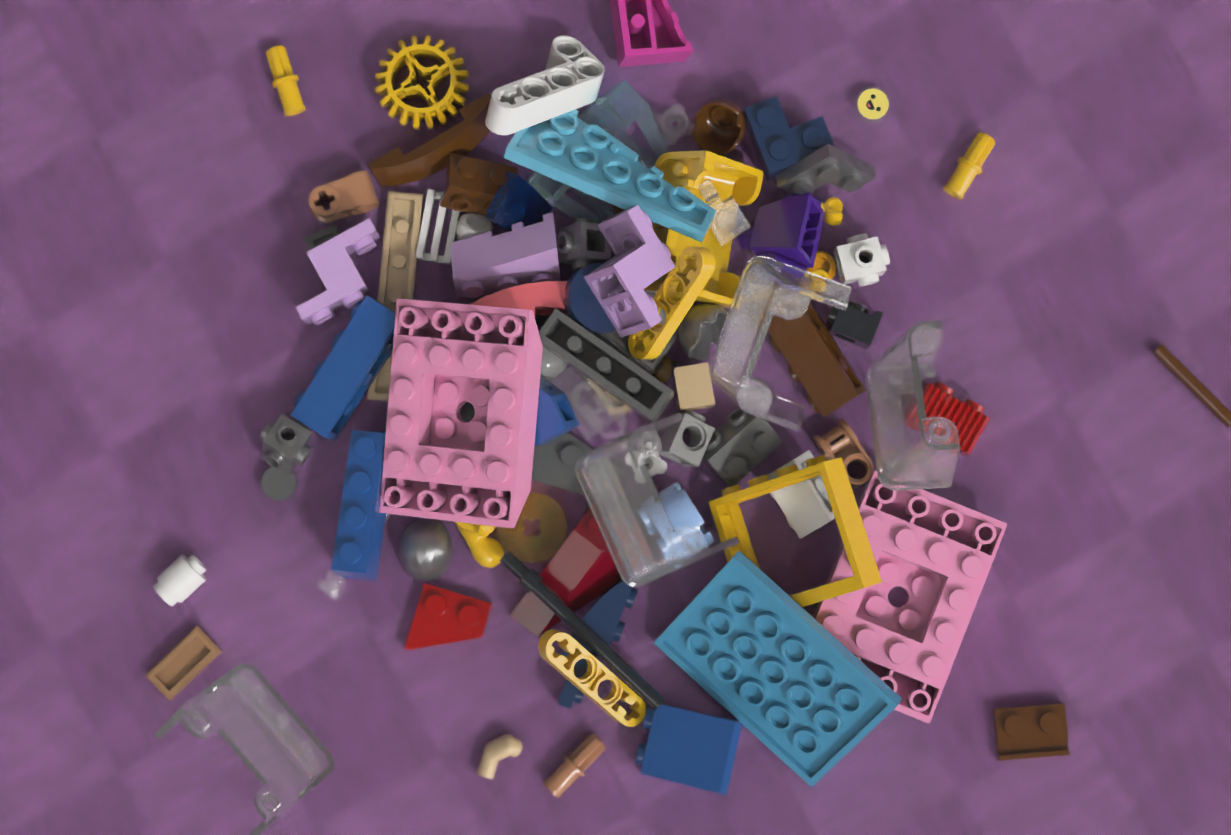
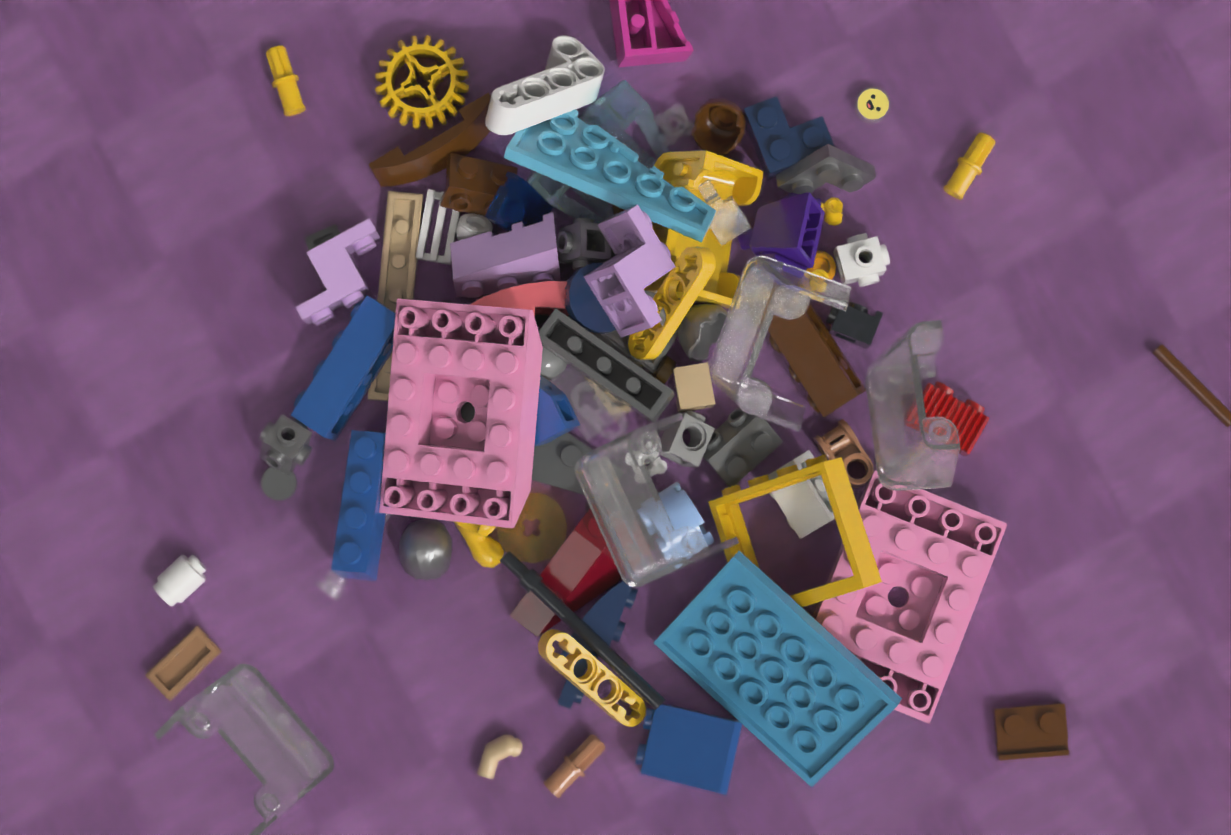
nougat piece [308,171,380,223] -> none
red wing [404,583,492,650] -> none

